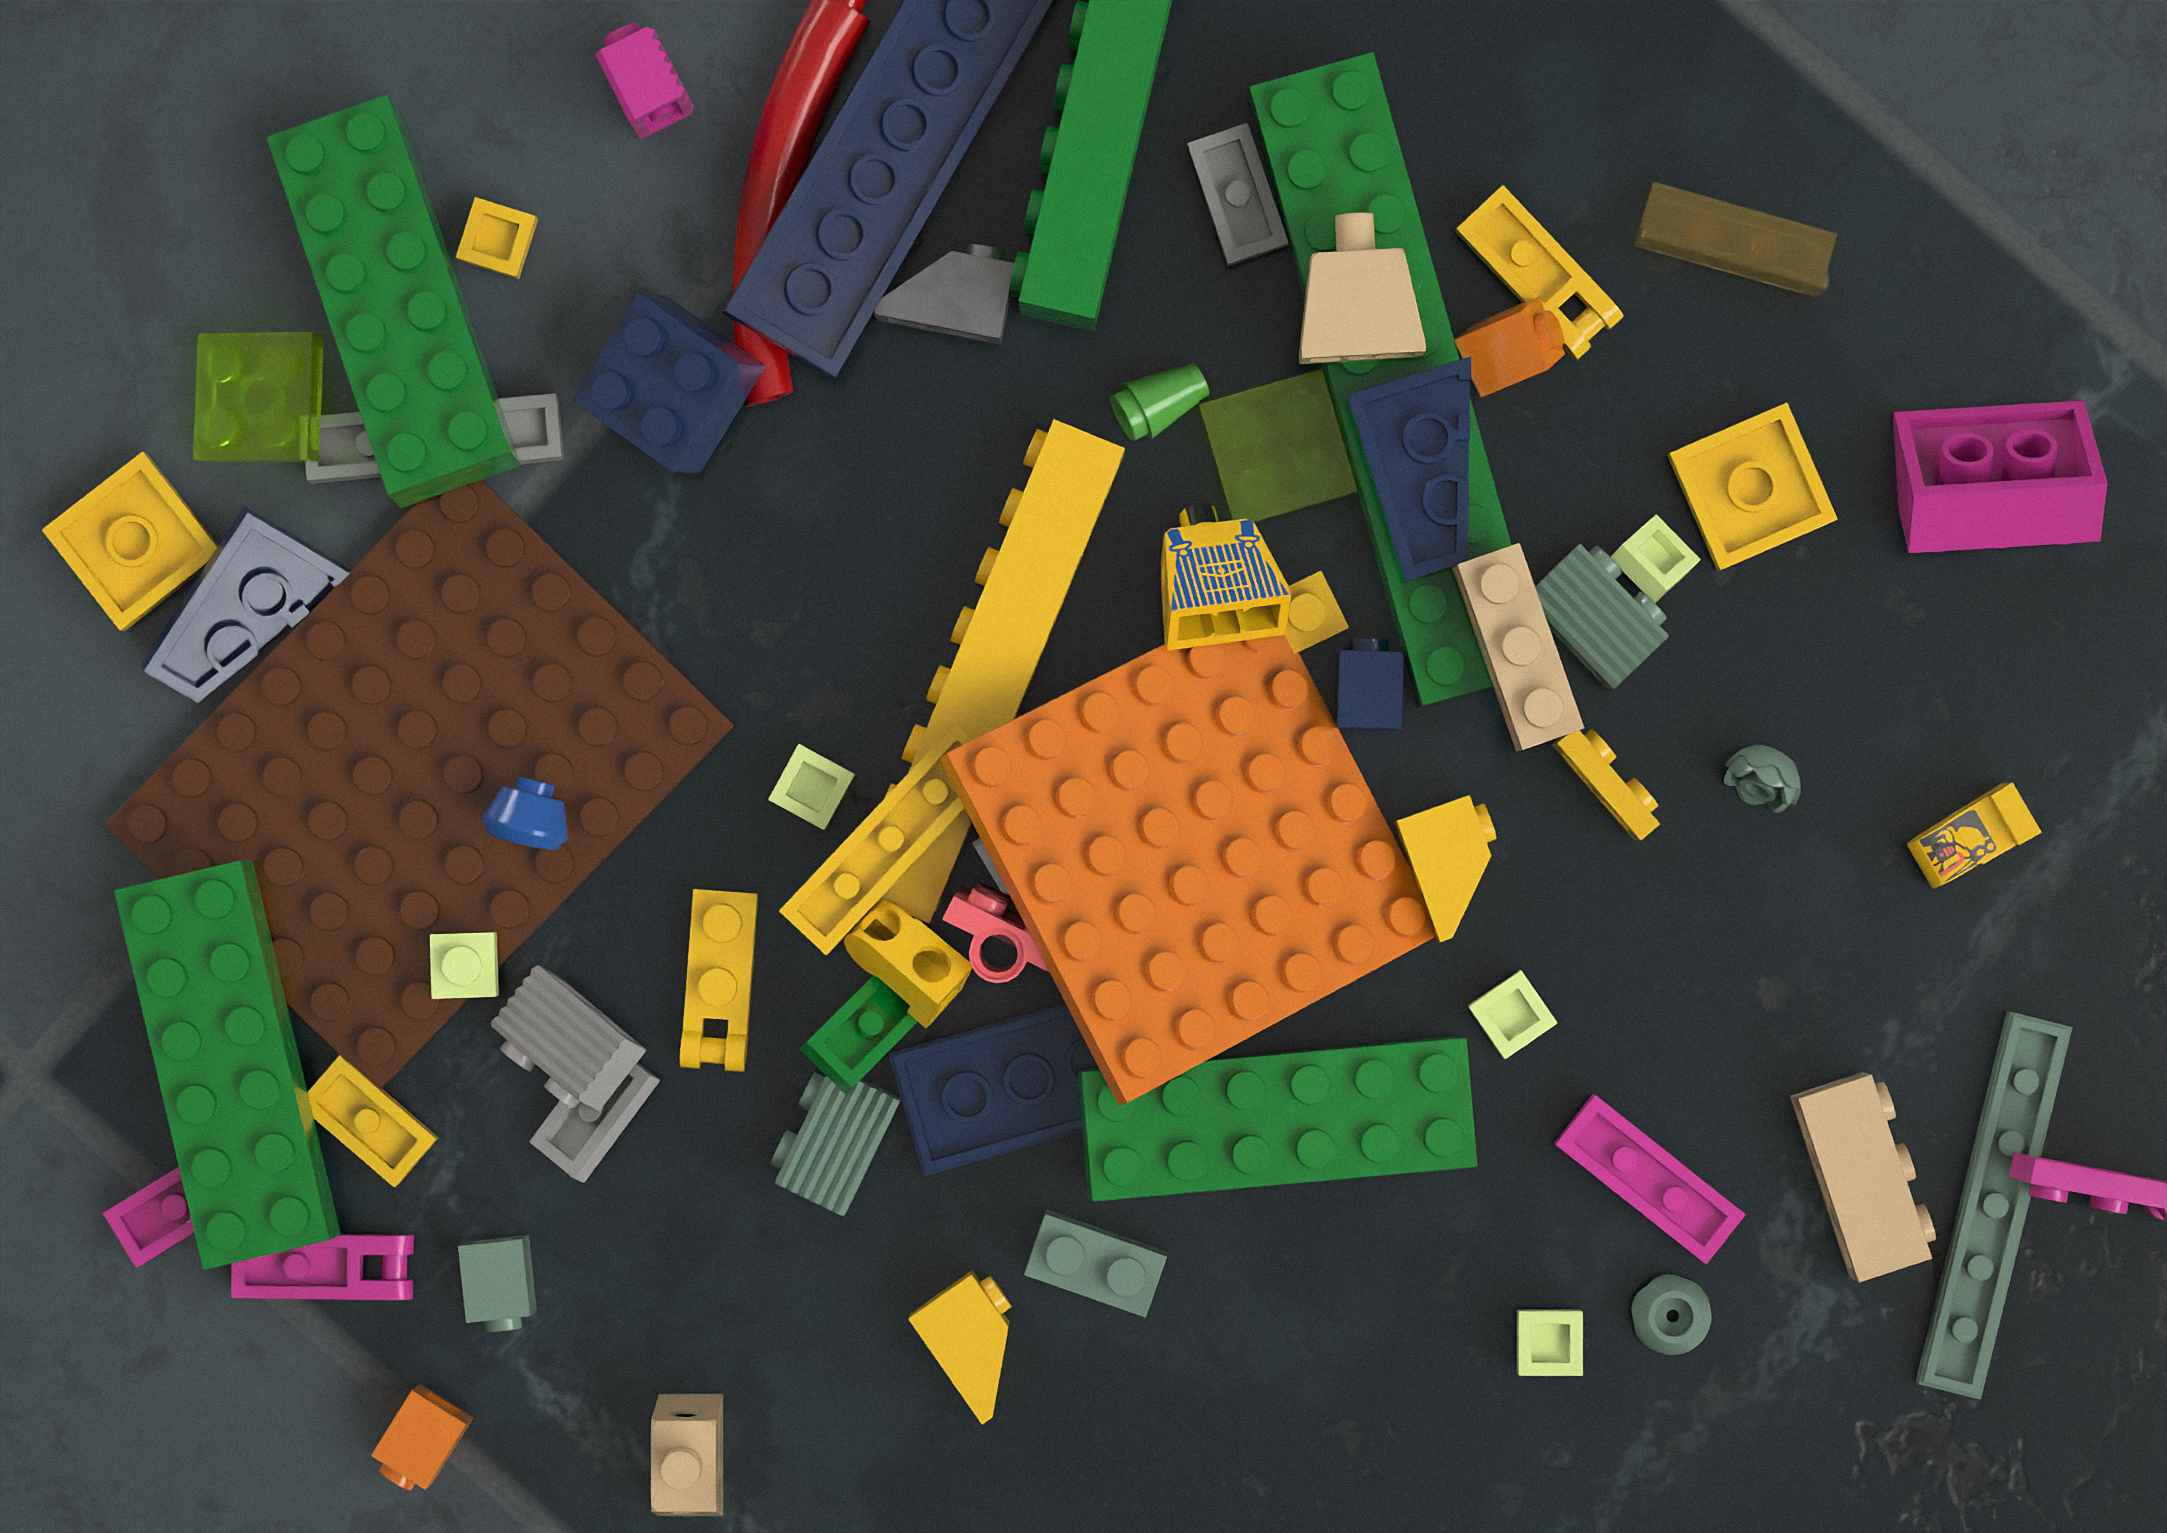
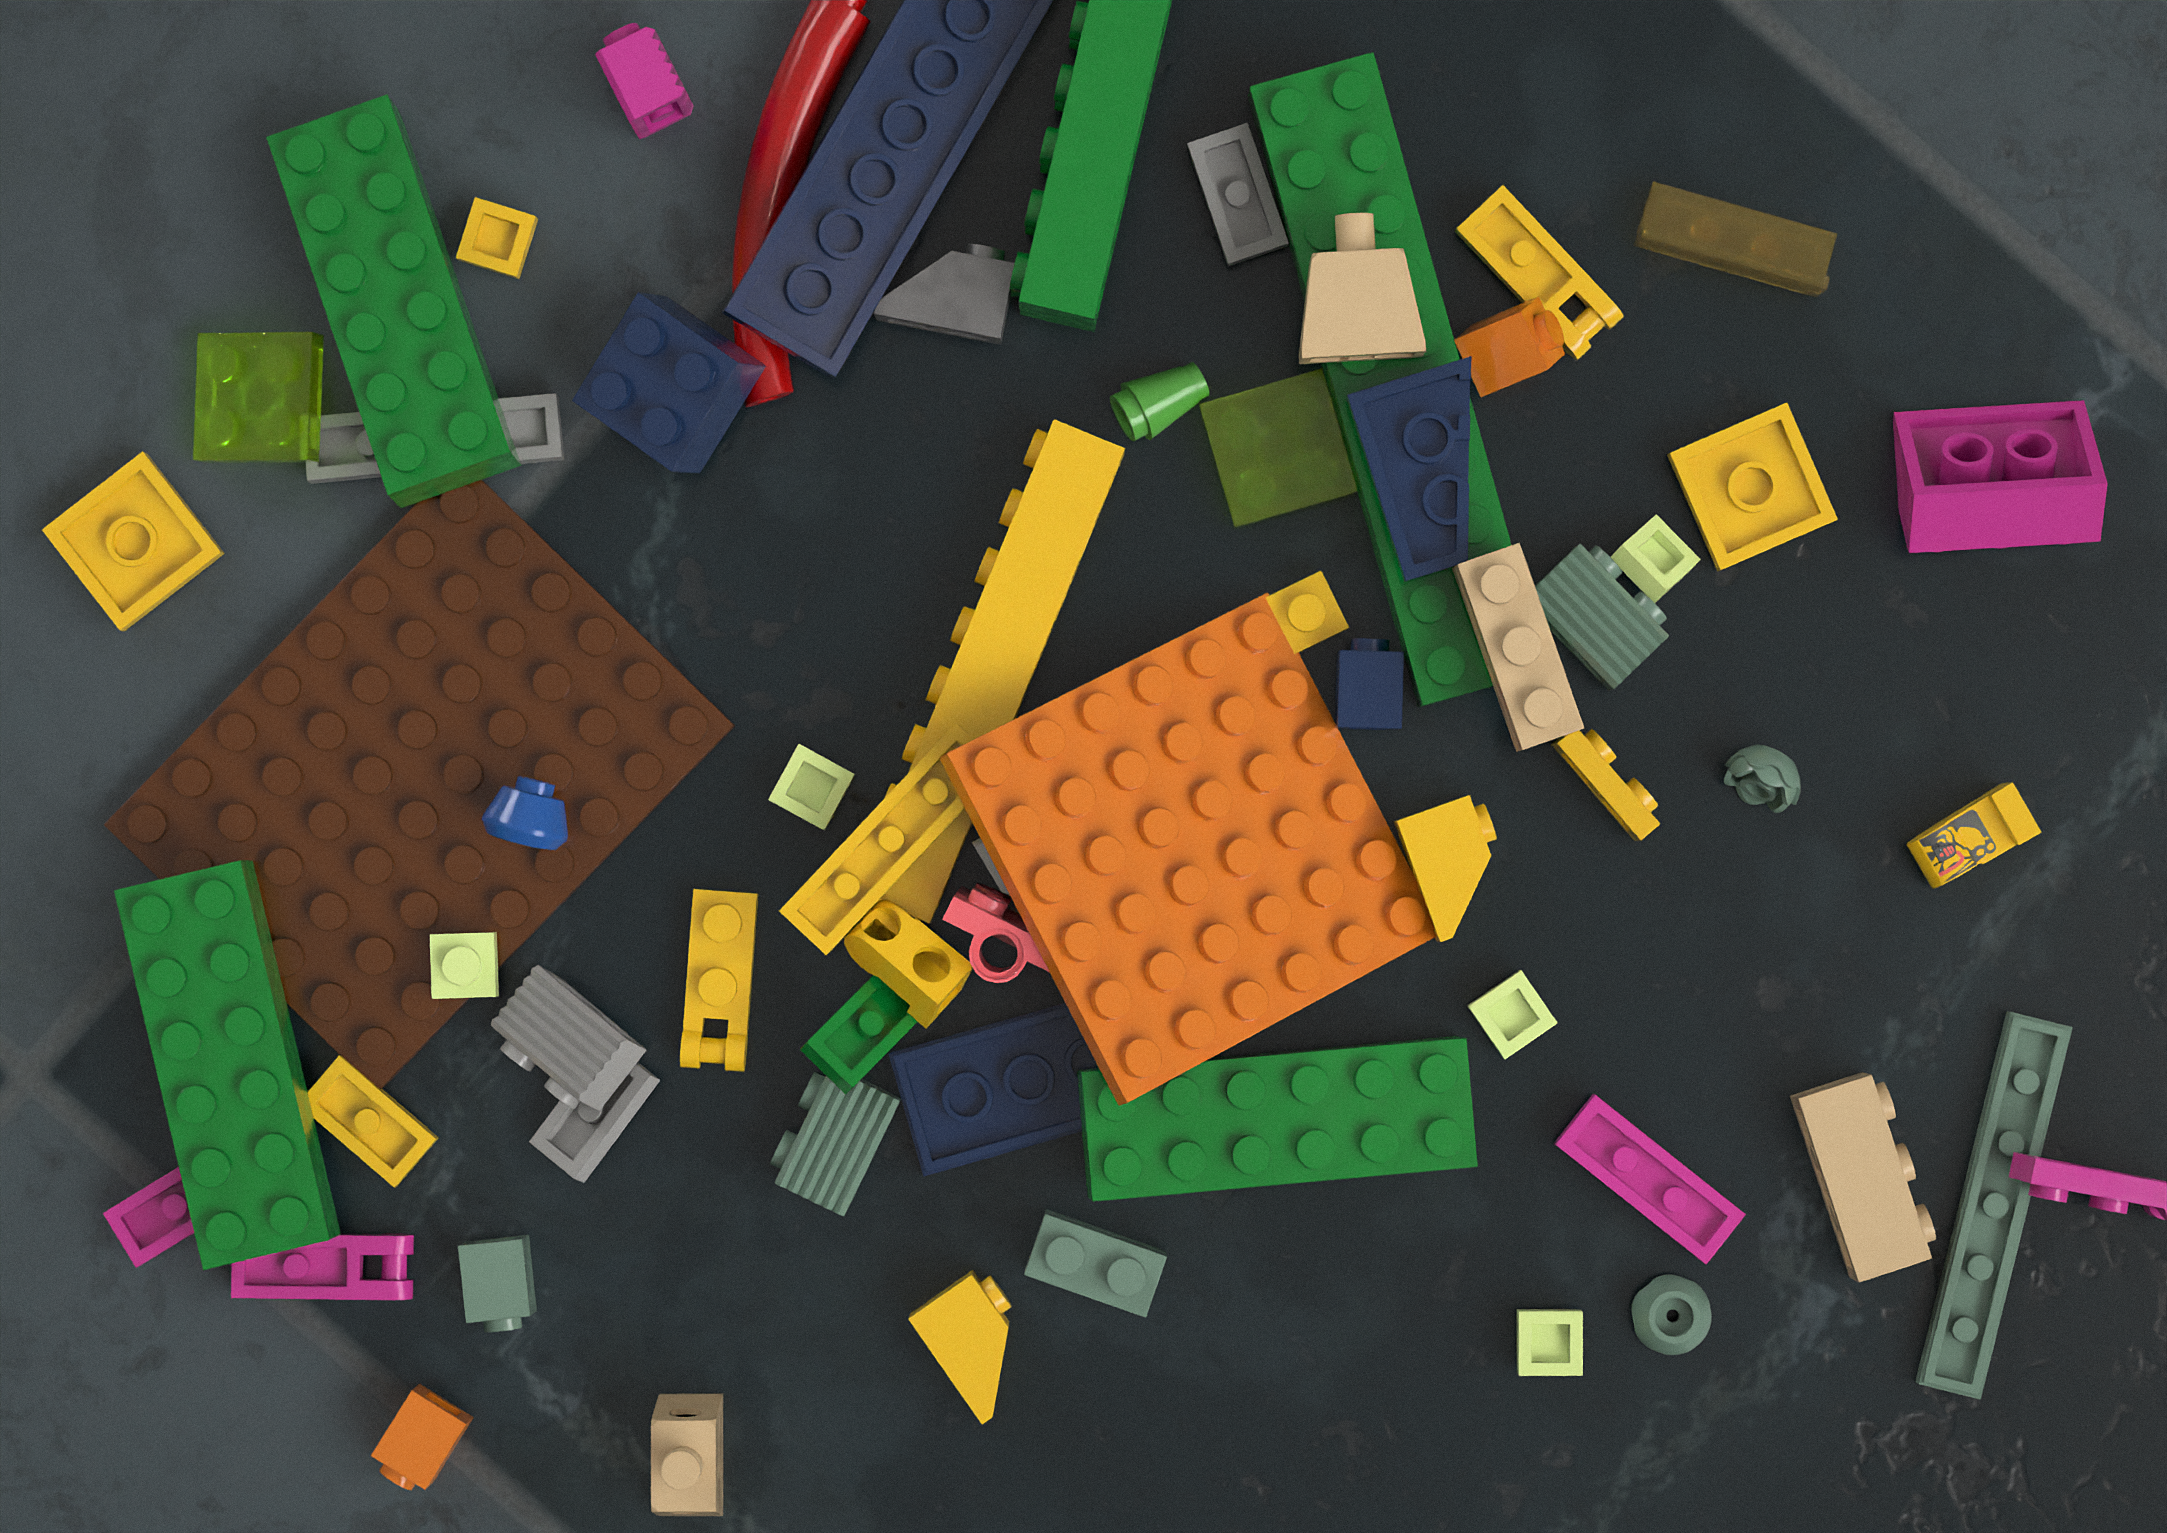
wing [141,506,351,703] -> none
yellow torso [1161,503,1291,651] -> none

